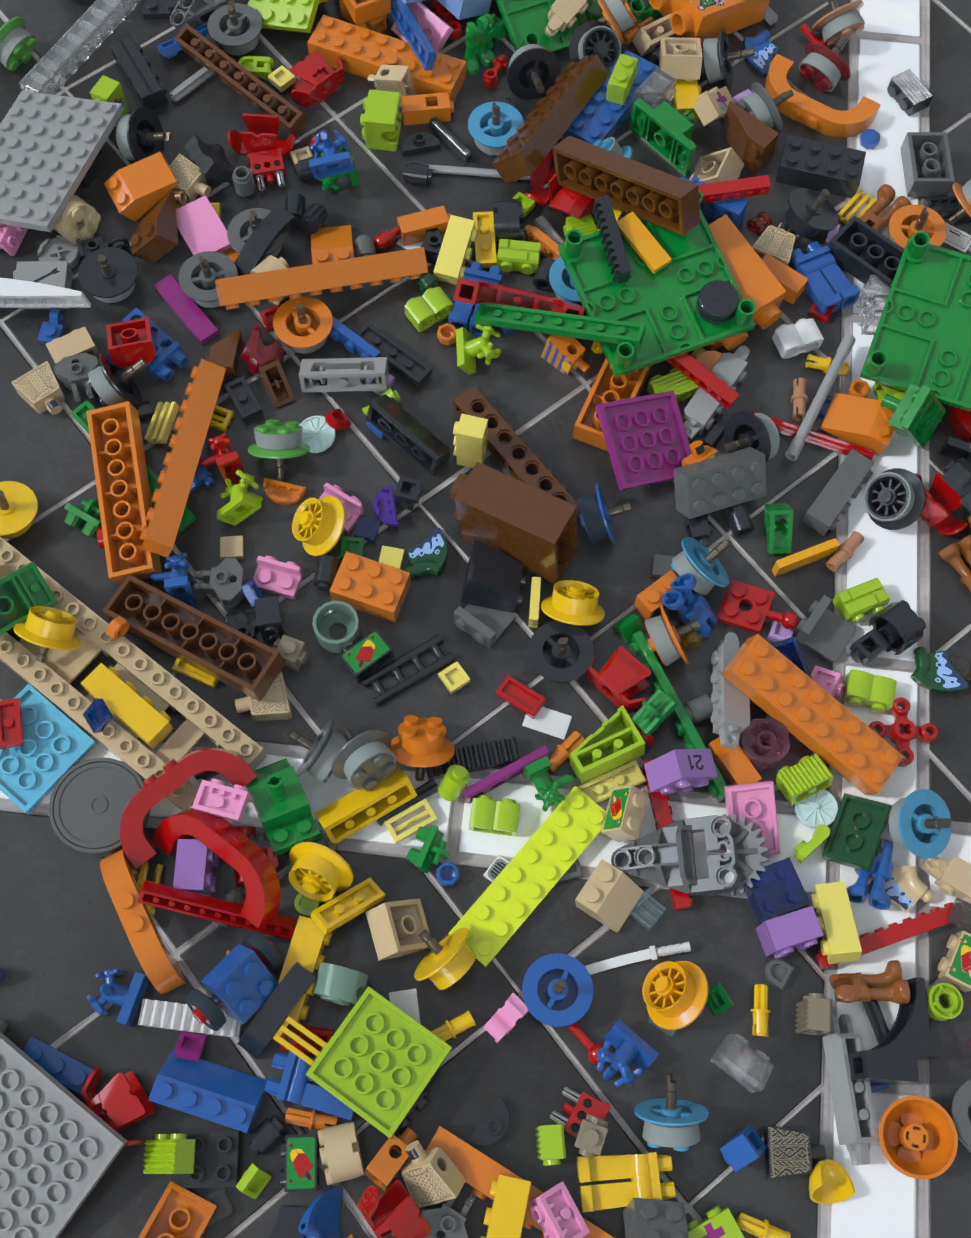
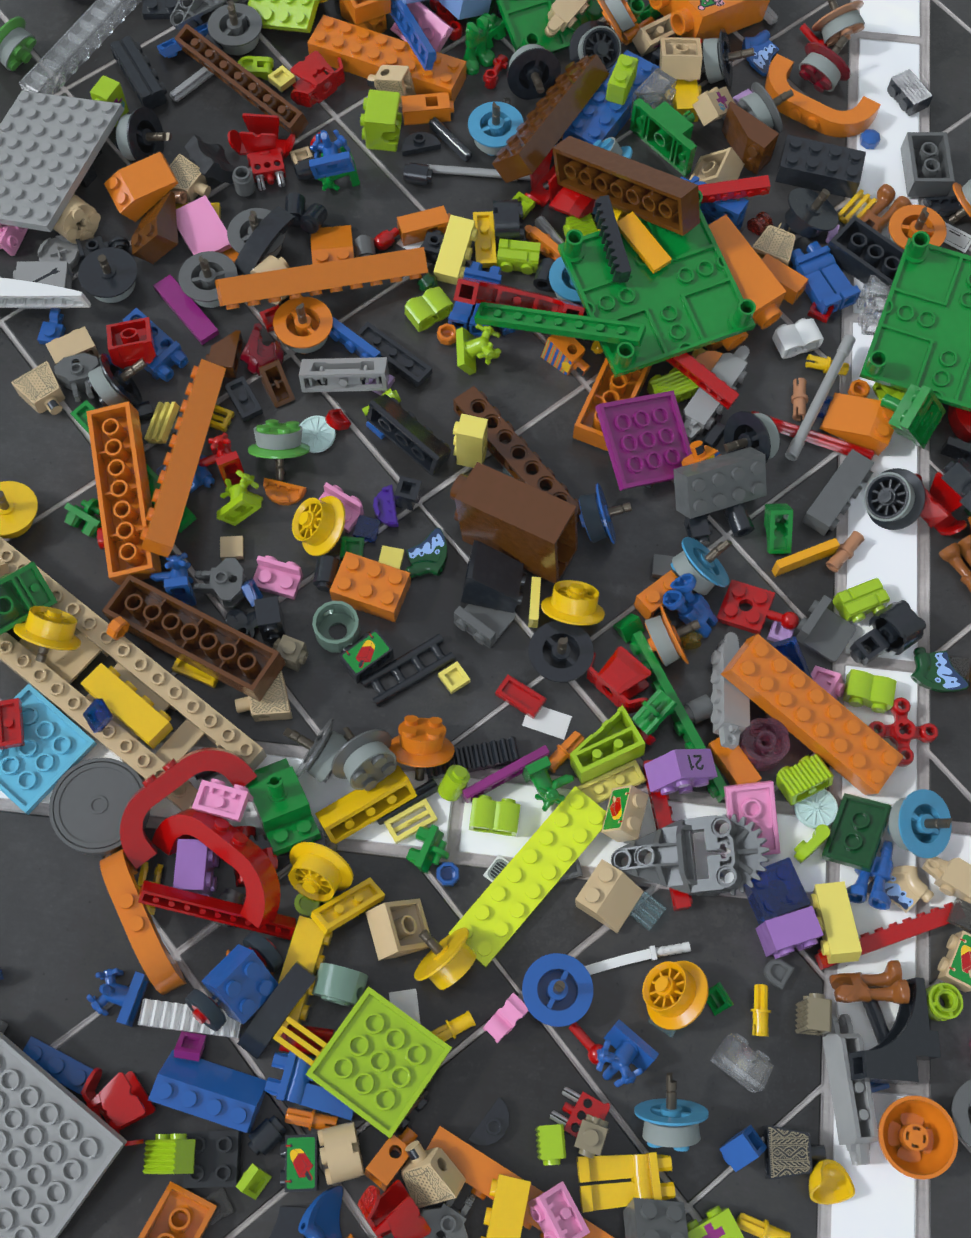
black head [696,280,739,324] -> none

